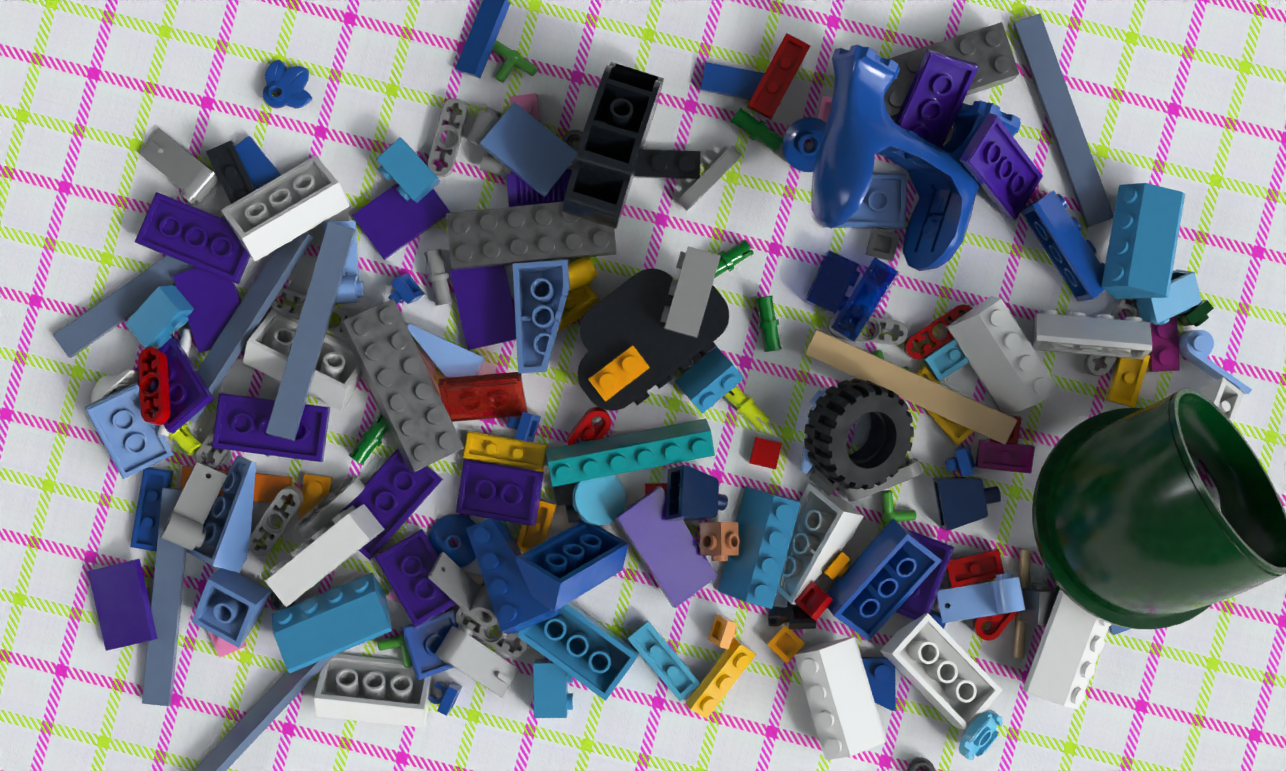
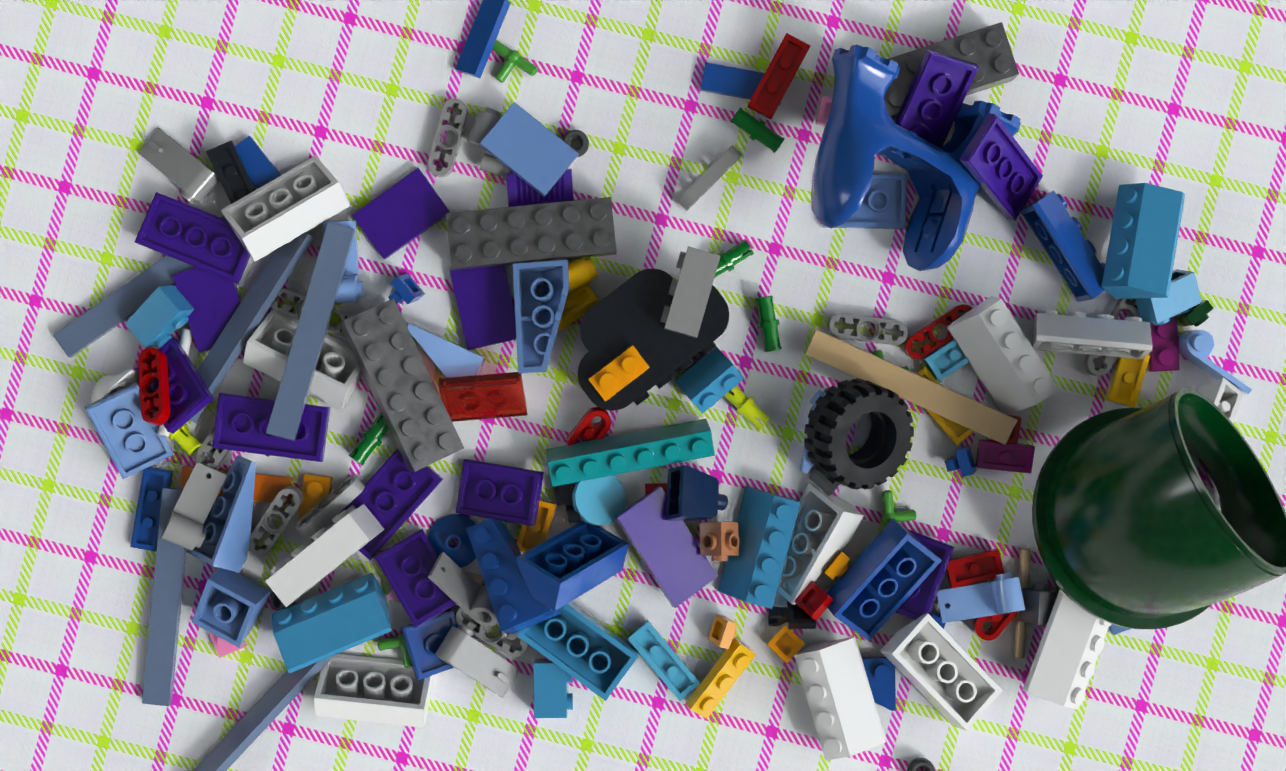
dark purple tile [88,559,158,651] -> none
blue plate [263,60,312,109] -> none
dark azure brick [376,137,441,203] -> none
light grey pin [424,249,453,306] -> none
blue tile [428,682,463,716] -> none
yellow tile [462,431,548,472] -> none
blue tile [507,412,541,442] -> none
bright pink plate [509,93,541,122] -> none
black brick [562,62,664,229] -> none
black plate [634,149,701,180] -> none
red tile [749,437,782,470] -> none
blue dish [782,117,826,172] -> none
clear blue brick [804,250,860,315] -> none
clear blue slope [831,257,900,342] -> none
light grey beam [843,459,922,501] -> none
dark grey plate [865,228,900,262] -> none
dark blue torso [933,477,1001,531] -> none
medium azure tile [959,709,1003,760] -> none
sand blue tile [1013,14,1114,228] -> none

